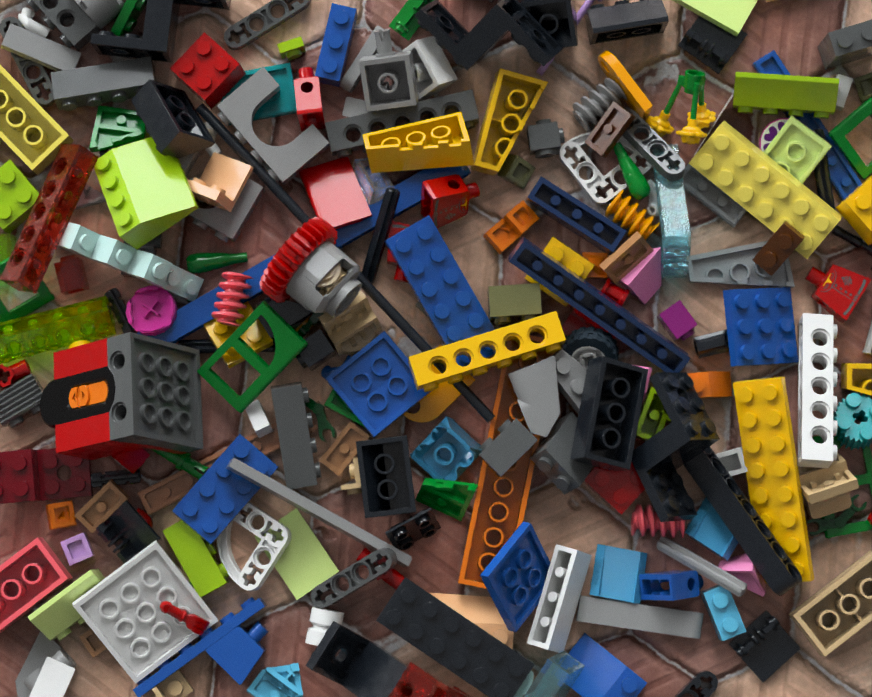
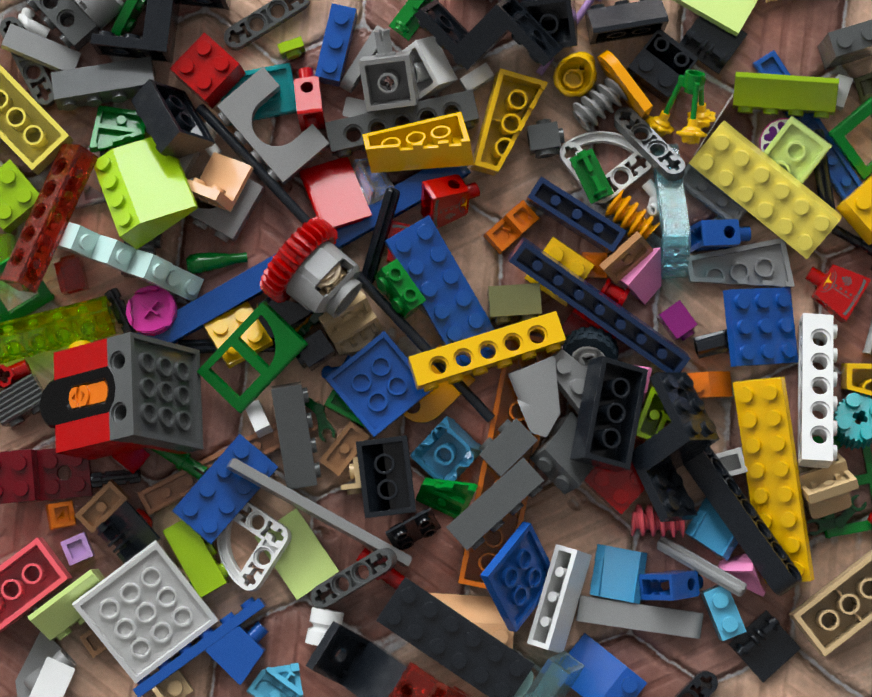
red piece [160,601,210,636] -> none
coral piece [211,272,254,328] -> none
olive slope [497,154,536,189] -> none
plate [584,101,635,158] -> none
green piece [613,142,651,200] -> none
reddish brown plate [752,221,805,276] -> none
none -> green plate [374,259,426,320]
none -> dark grey brick [446,457,544,550]
none -> white piece [459,63,495,91]
none -> yellow hair [553,52,597,97]
none -> green hinge [569,148,614,204]
none -> black slope [627,28,699,103]
none -> blue torso [688,219,751,252]

